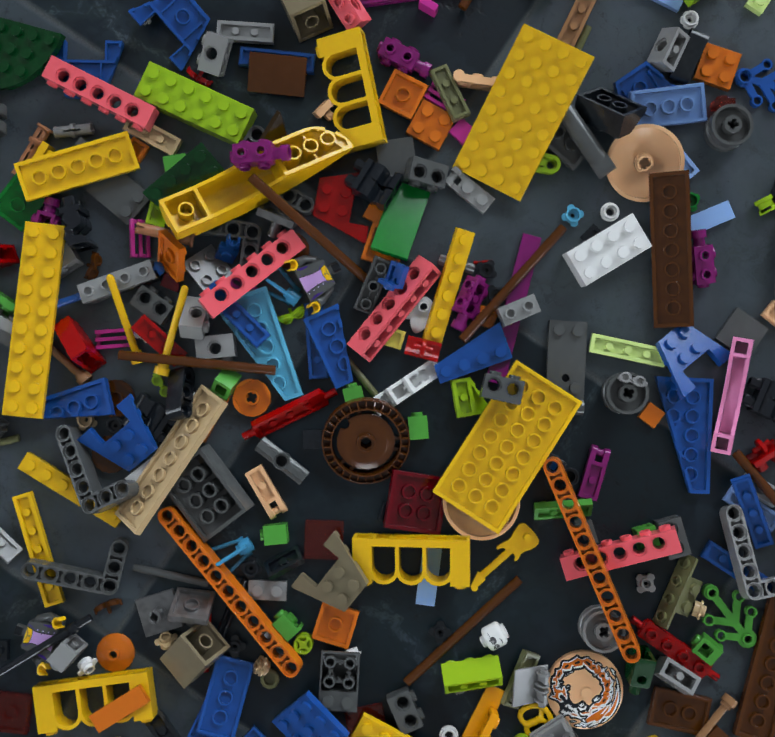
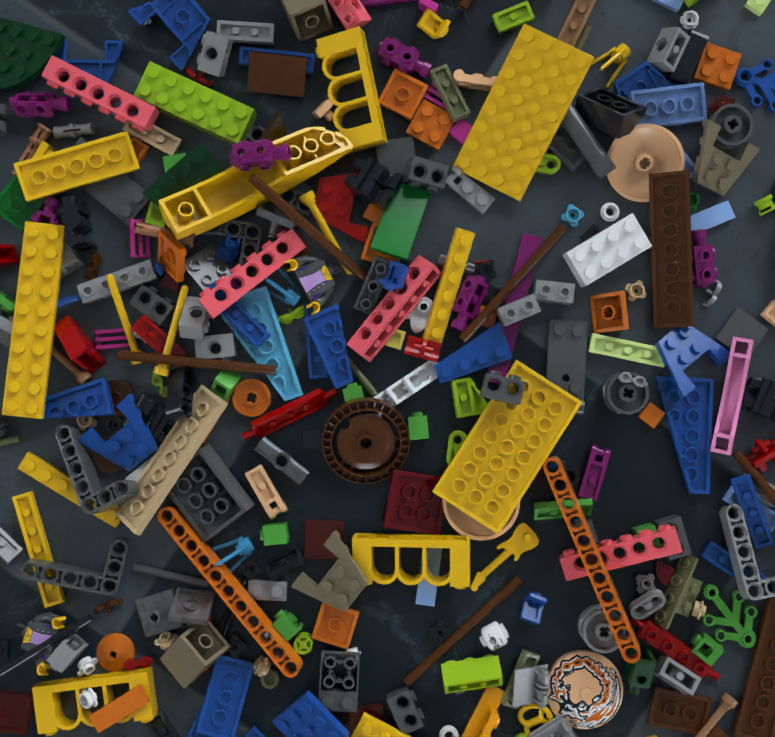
none -> magenta brick [9,91,71,118]
none -> white plate [79,688,98,709]
none -> red piece [123,656,153,671]
none -> yellow piece [299,190,352,275]
none -> yellow bracket [416,9,451,39]
none -> lime plate [446,430,467,465]
none -> lime plate [492,0,535,35]
none -> blue bracket [519,592,548,625]
none -> light grey brick [532,280,575,305]
none -> orange slope [590,290,629,334]
none -> yellow plant [592,43,631,88]
none -> tan plate [625,280,647,302]
none -> light grey plate [628,589,666,620]
none -> dark red tile [654,559,675,586]
none -> dark tan wing [692,119,760,196]
none -> light grey piece [702,280,722,308]

